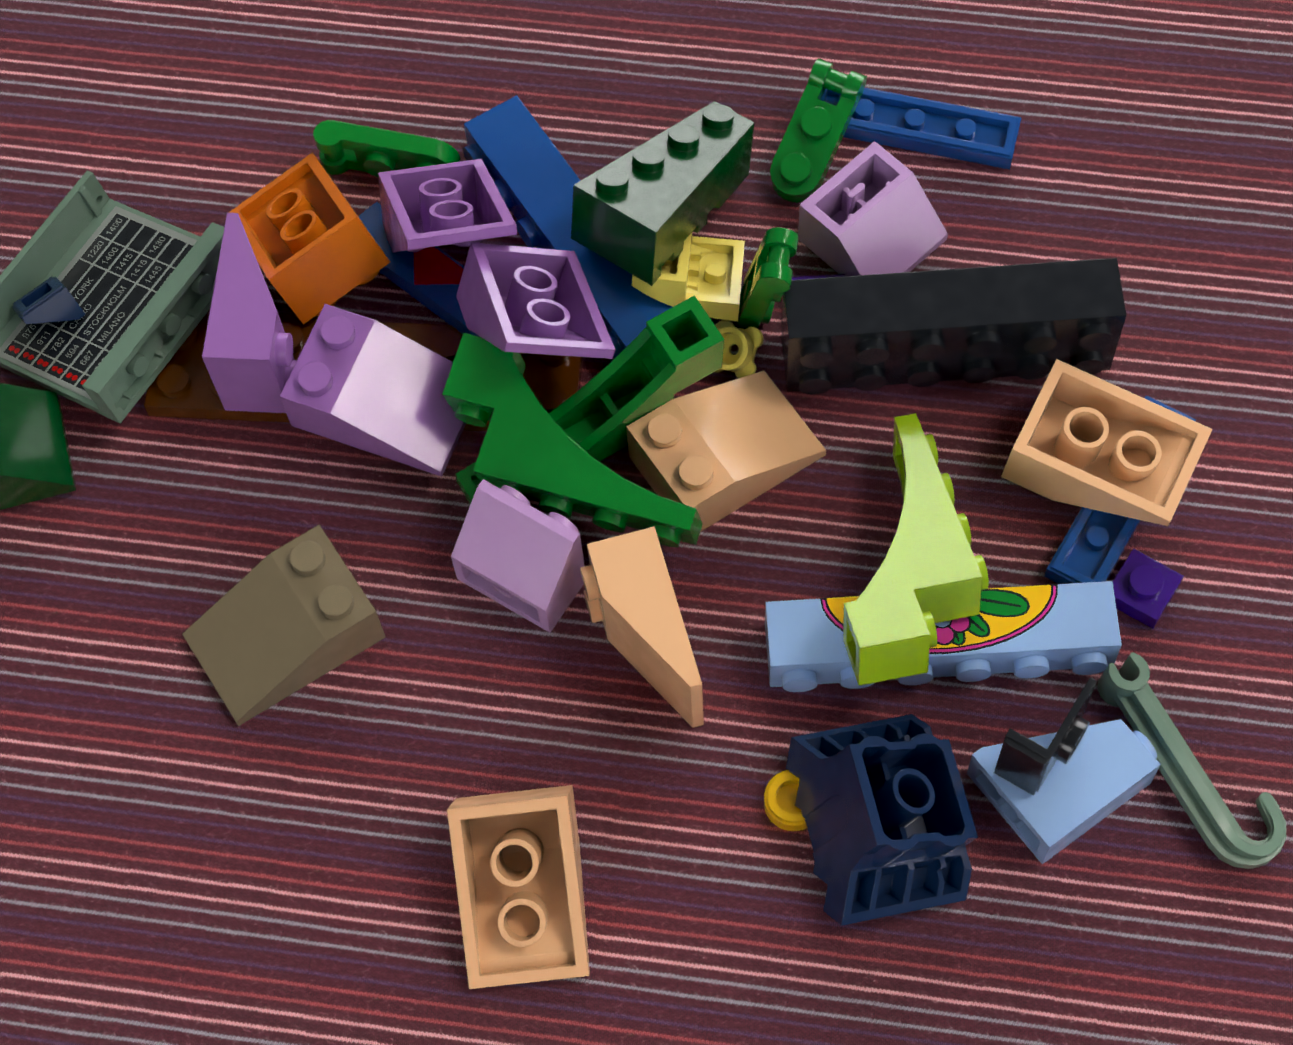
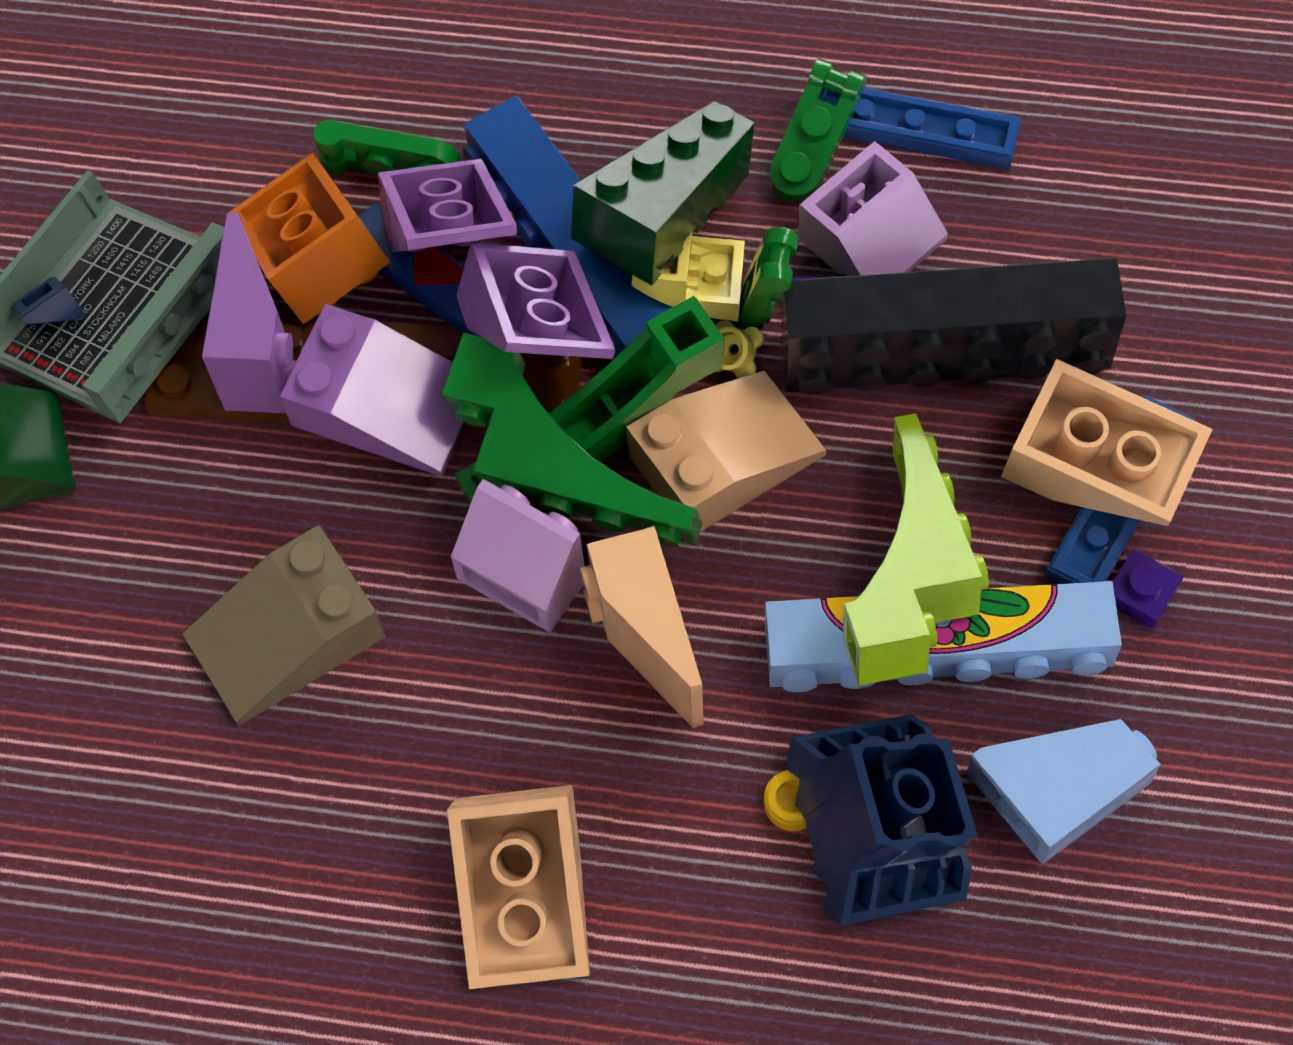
black piece [994,677,1097,796] -> none
sand green piece [1098,652,1286,869] -> none

